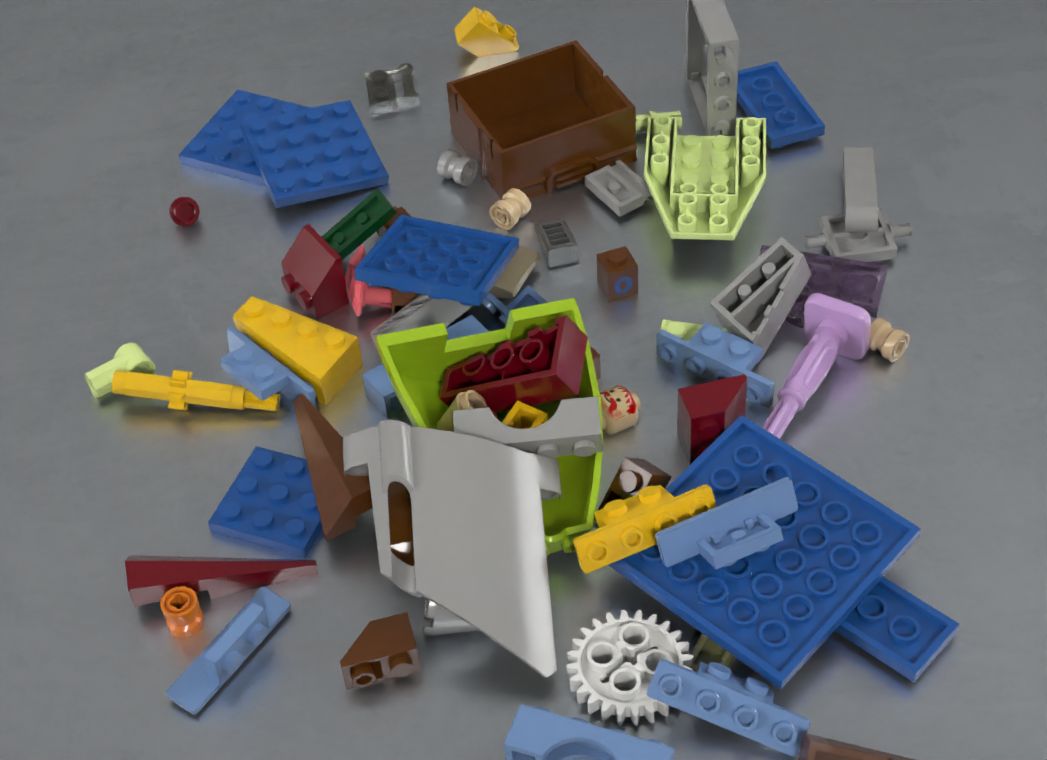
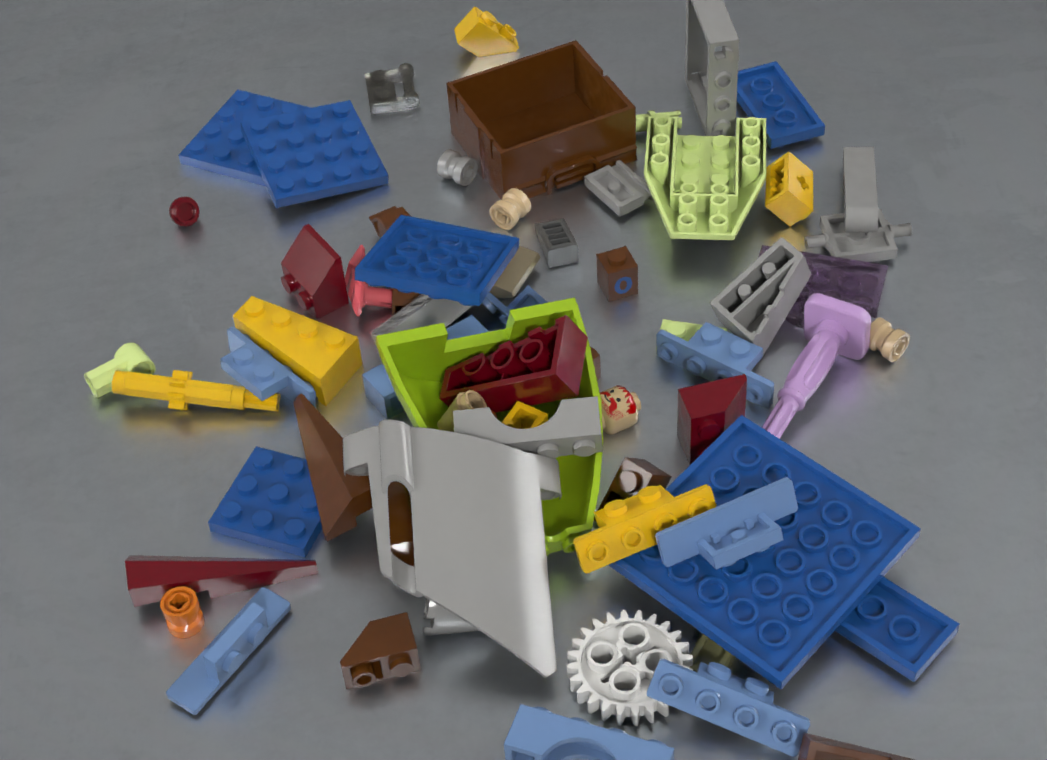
dark green plate [321,188,398,261] -> none
none -> yellow brick [765,151,813,227]

